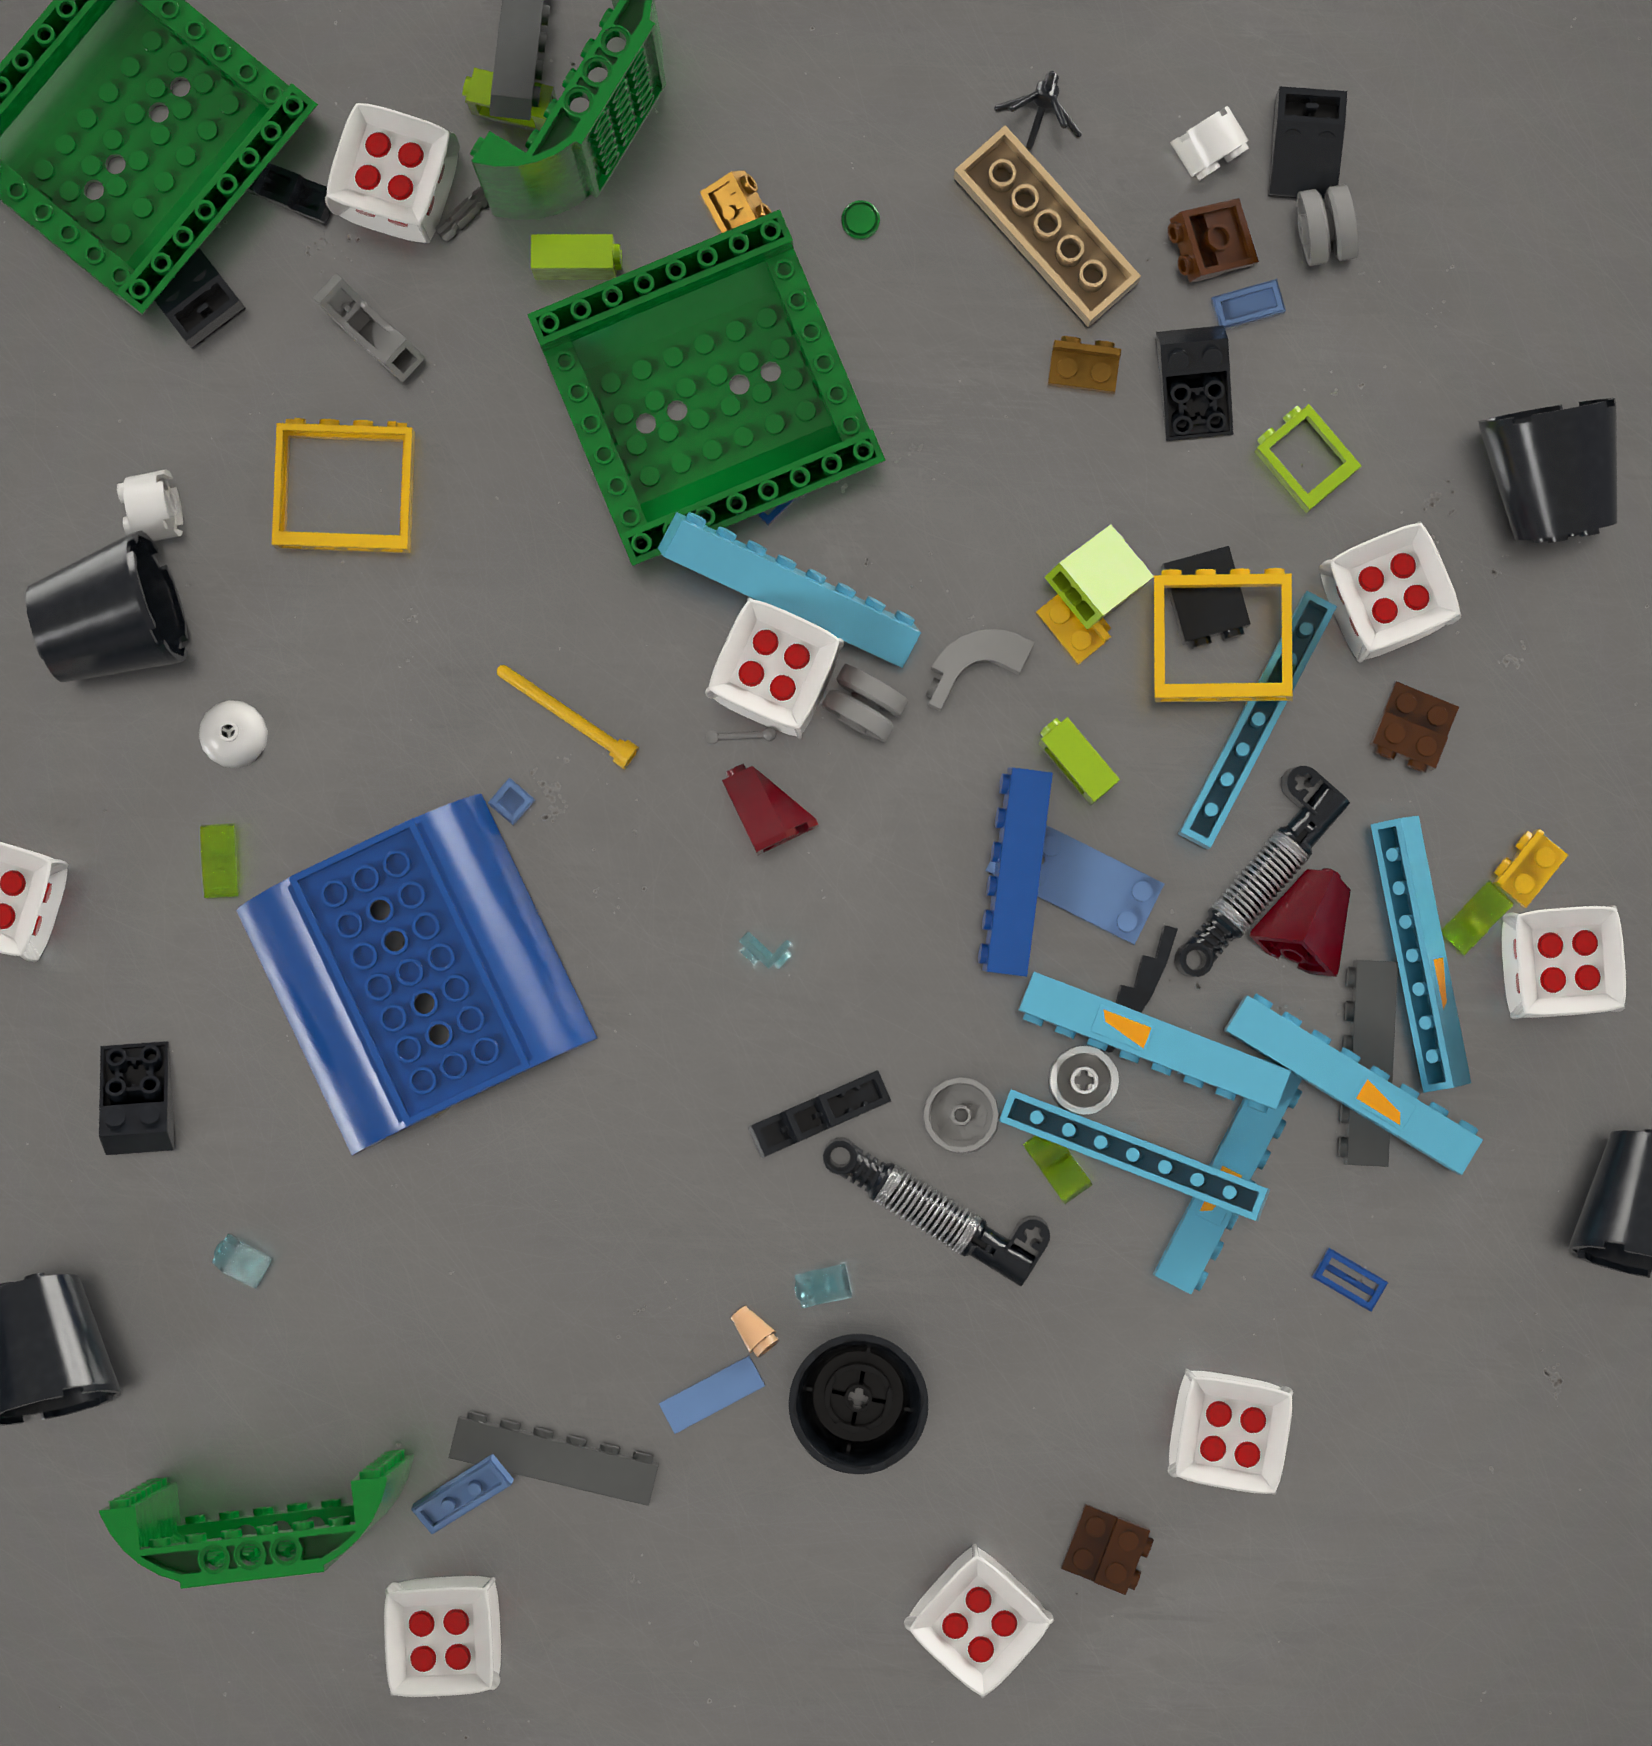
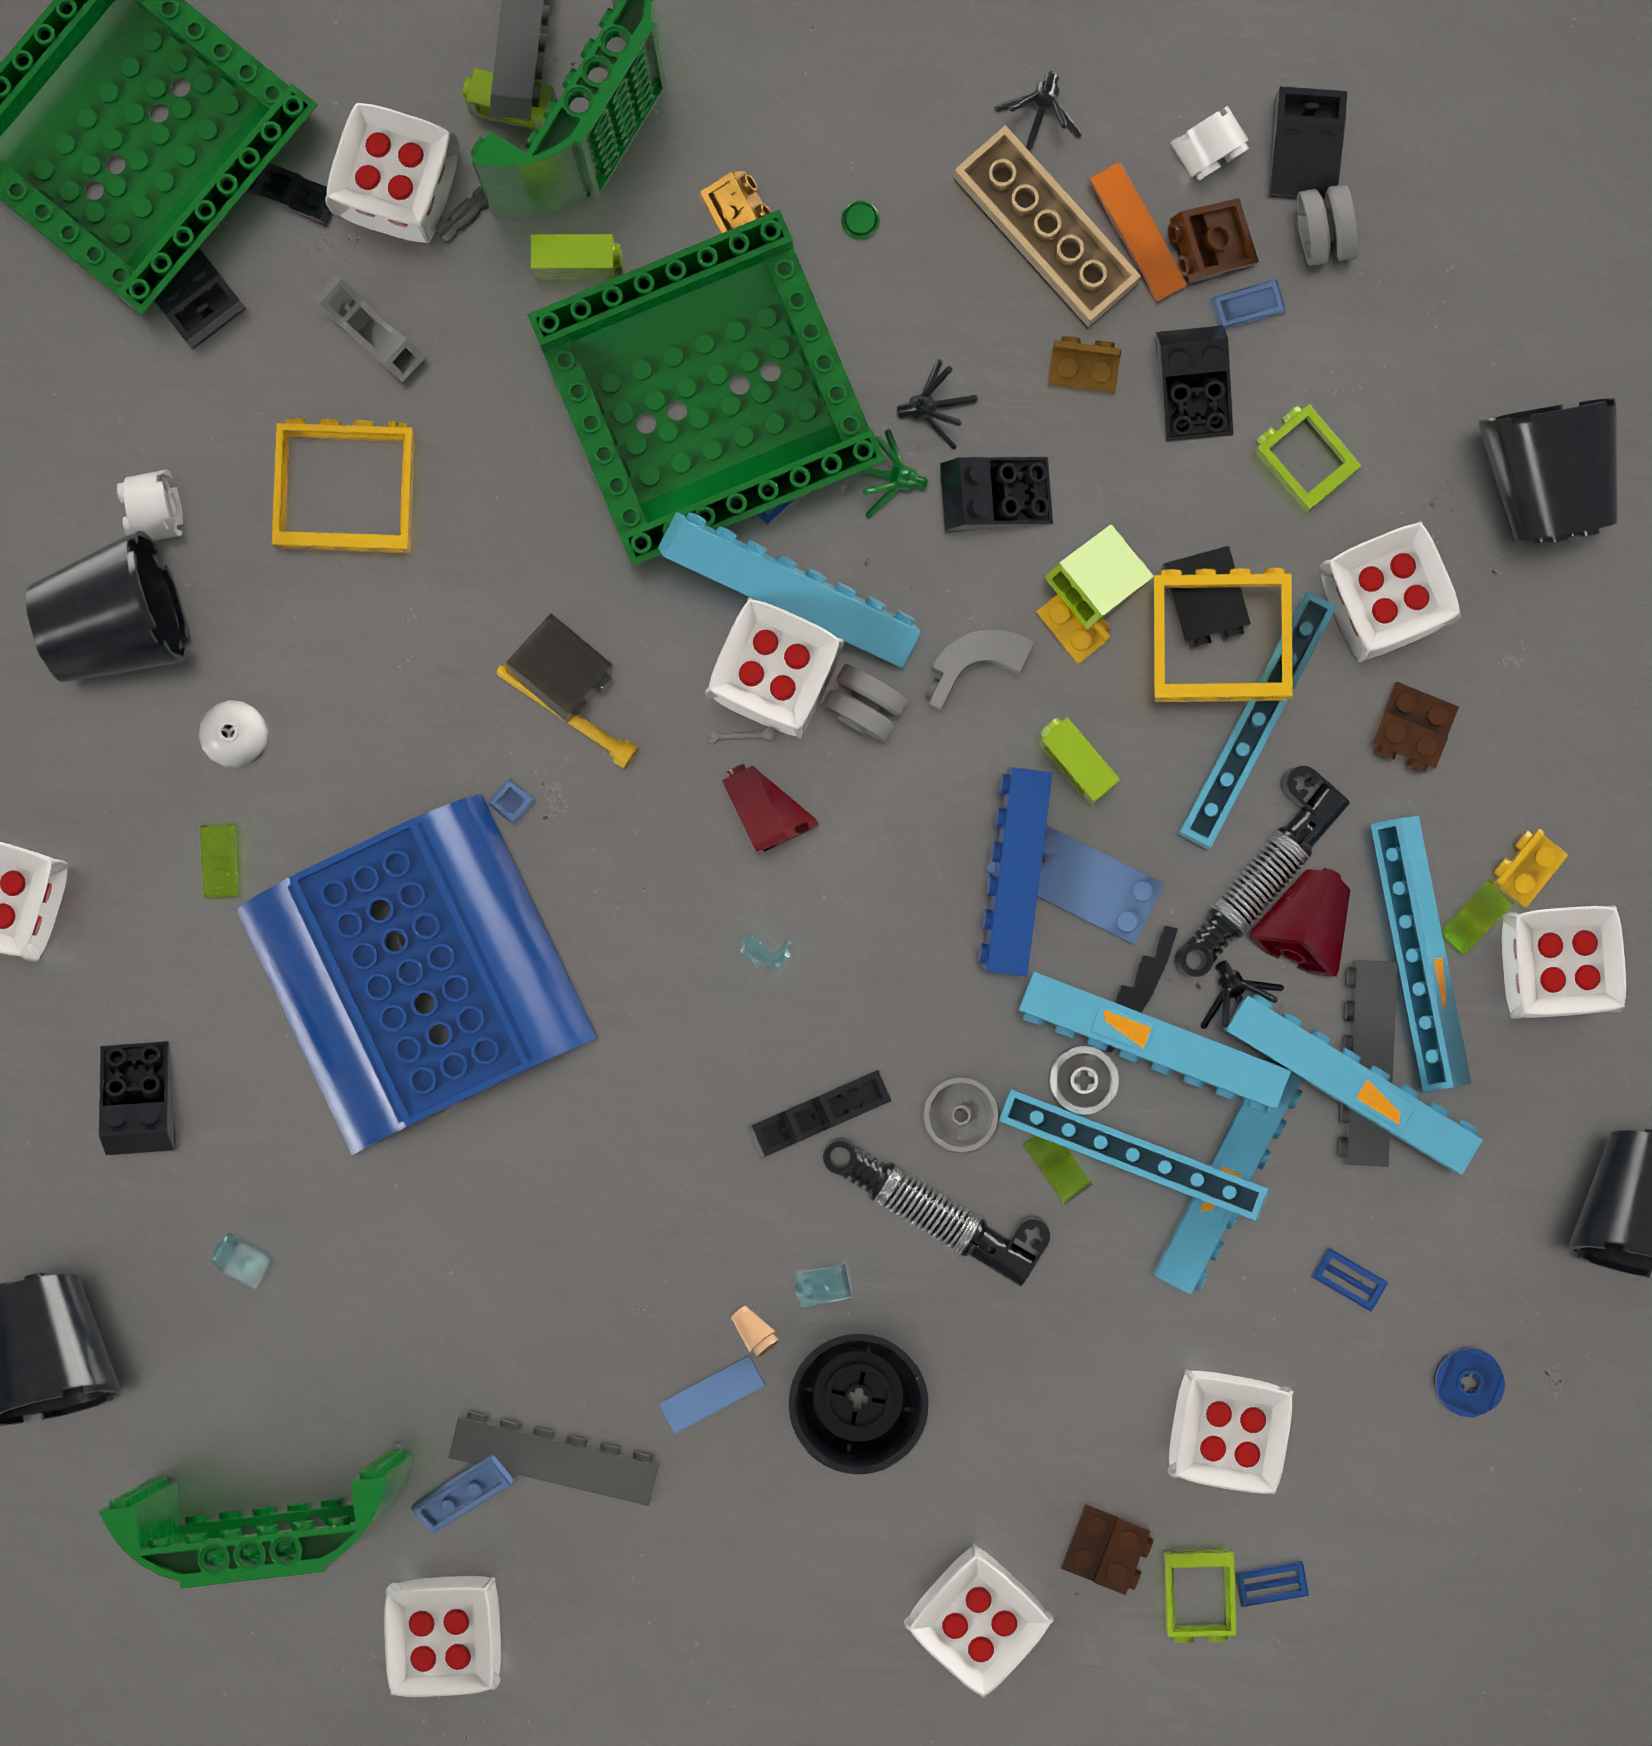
none -> clear smoke brick [506,613,613,723]
none -> green plant [860,429,928,518]
none -> black plant [897,359,978,449]
none -> black slope [940,457,1053,530]
none -> orange slope [1089,162,1187,301]
none -> lime window [1163,1549,1237,1643]
none -> black plant [1201,960,1284,1029]
none -> blue tile [1235,1561,1309,1607]
none -> blue plate [1435,1348,1505,1417]

